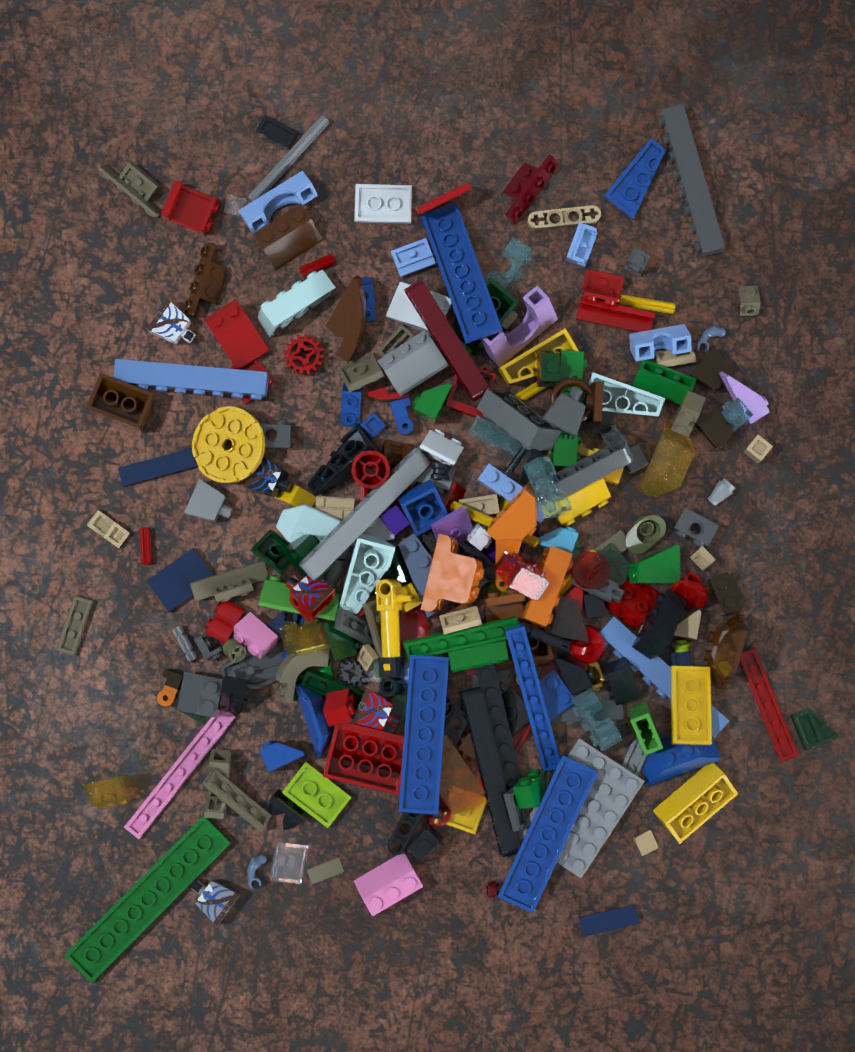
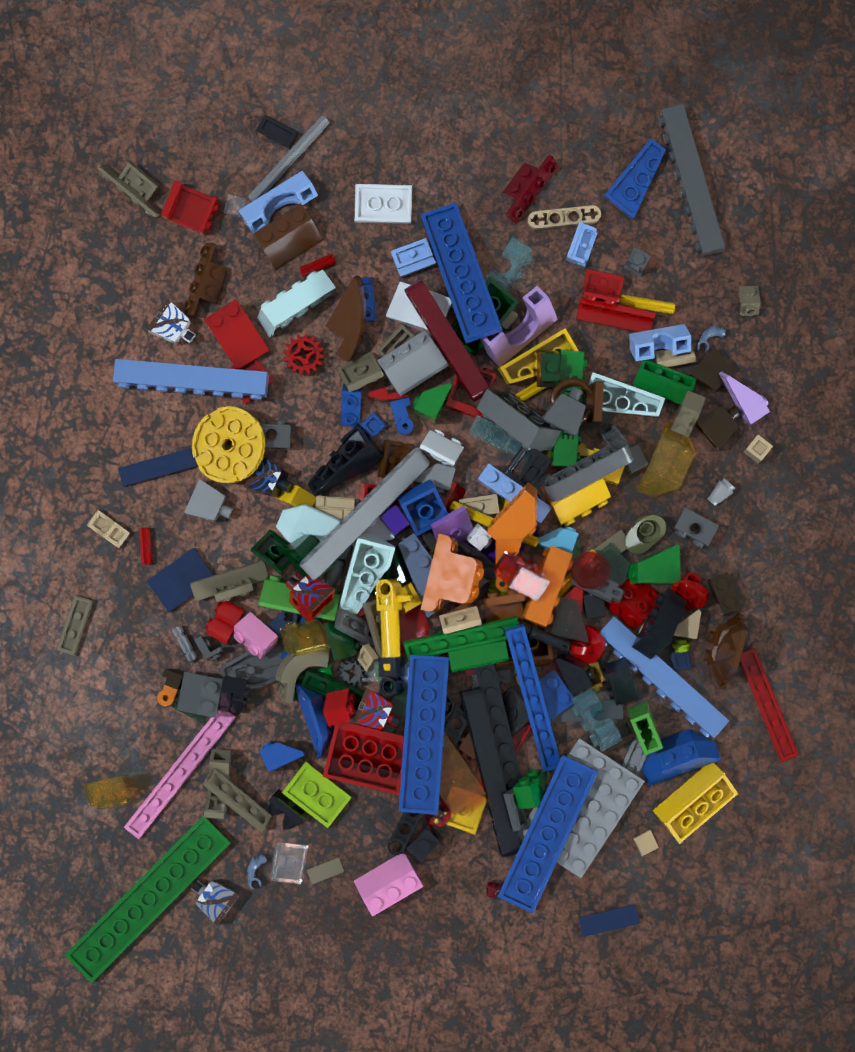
reddish brown slope [86,373,154,433] -> none
olive wheel [222,638,247,663] -> none
red cylinder [351,451,390,489] -> none
red tile [413,183,471,215] -> none
black wheel [430,463,451,481] -> none
clear light blue arch [523,456,572,518] -> none
yellow plate [670,666,712,745] -> none
tan tile [690,546,716,571] -> none
clear light blue brick [721,398,753,431] -> none
clear green wing [790,708,840,751] -> none

